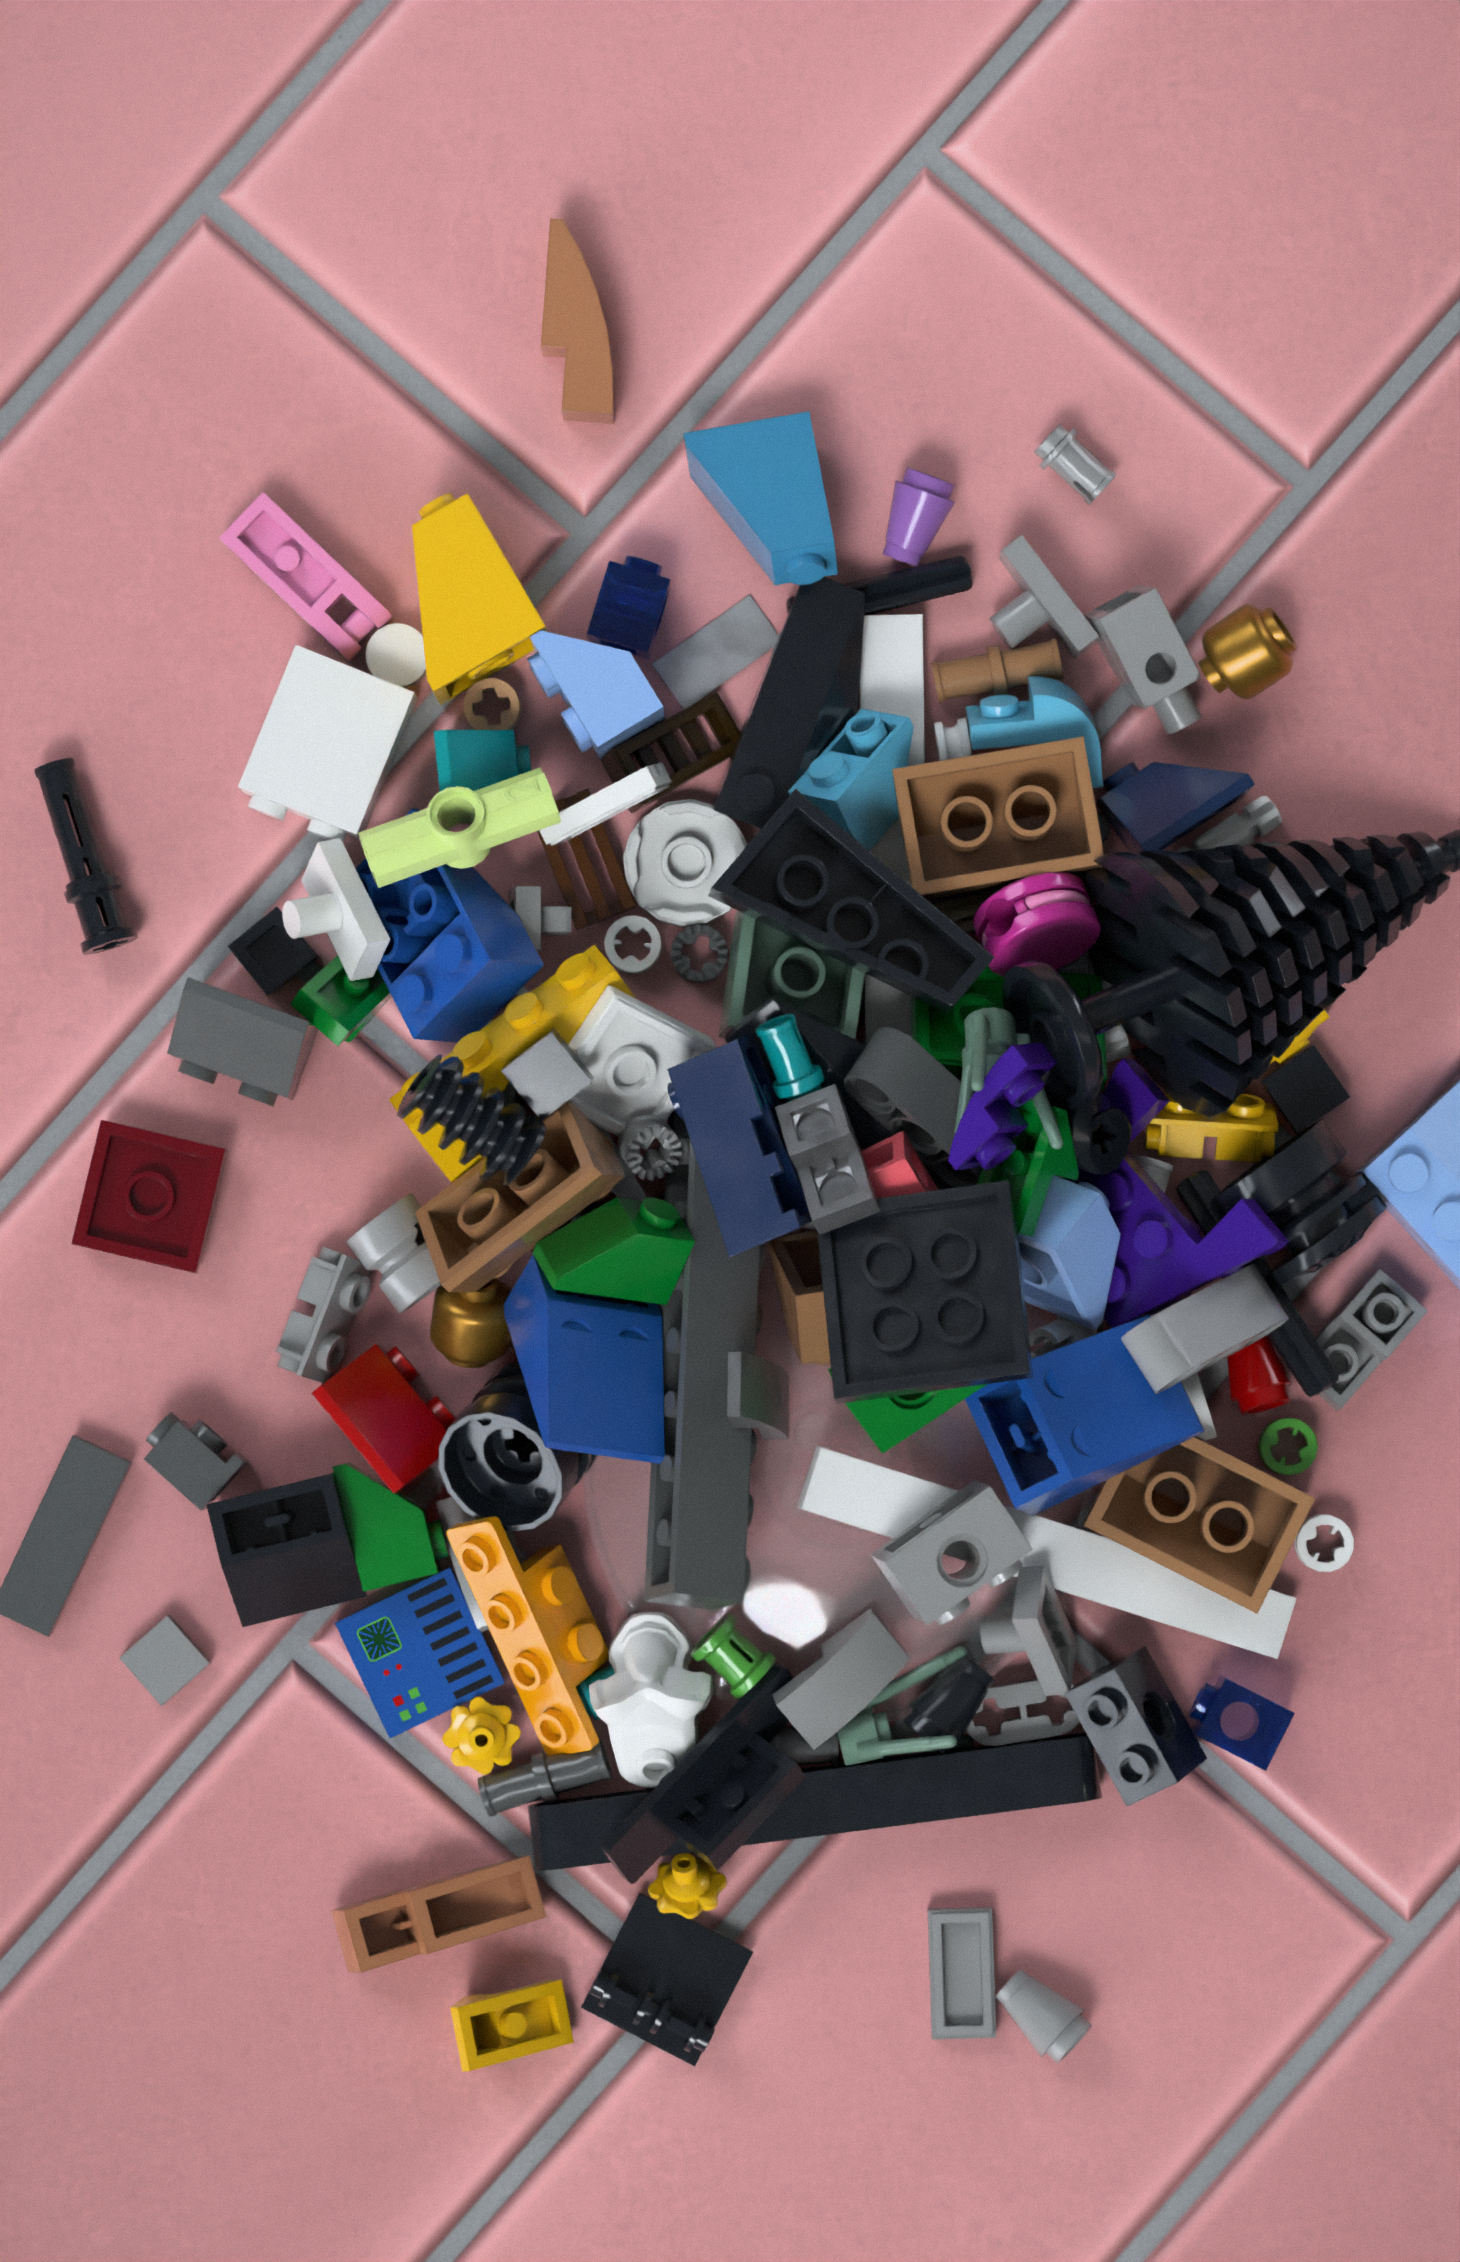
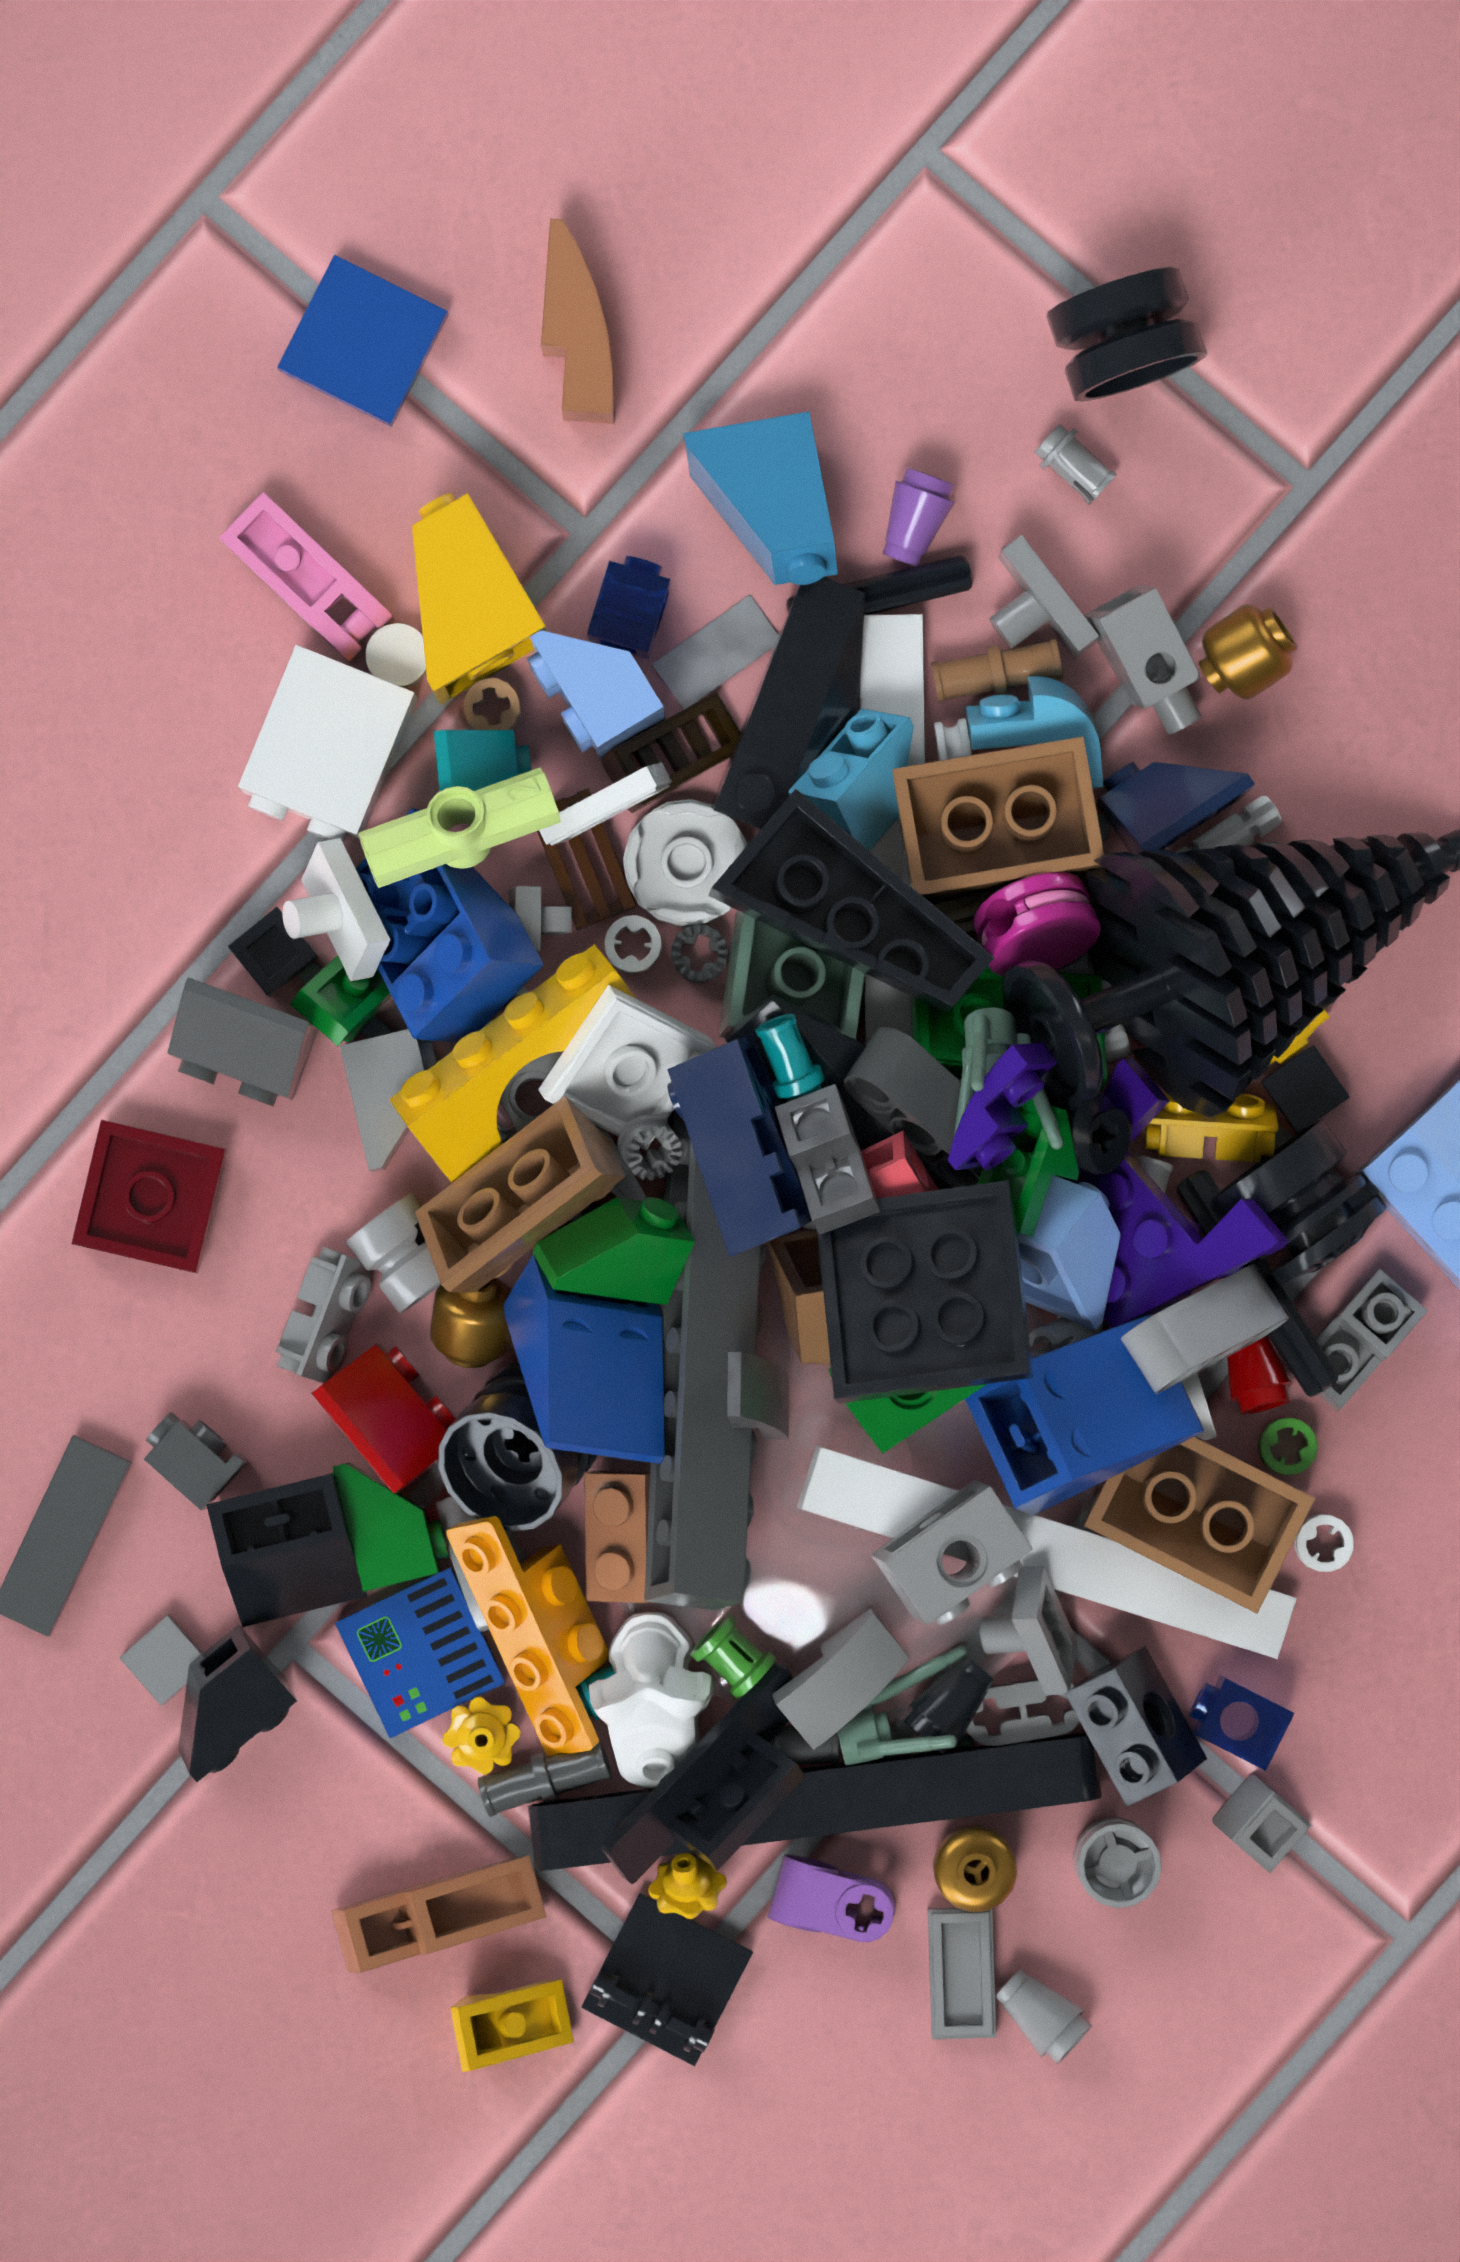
black pin [34,758,138,955] -> none
black piece [397,1055,546,1187] -> none
tile [501,1027,594,1121] -> none
none -> black slope [178,1625,297,1782]
none -> blue tile [277,255,449,427]
none -> light grey slope [339,1029,438,1172]
none -> nougat plate [584,1470,650,1603]
none -> medium lavender piece [768,1854,895,1942]
none -> pearl gold head [933,1825,1018,1912]
none -> black wheel [1046,267,1207,402]
none -> light grey wheel [1073,1817,1162,1908]
none -> light grey slope [1212,1775,1312,1873]

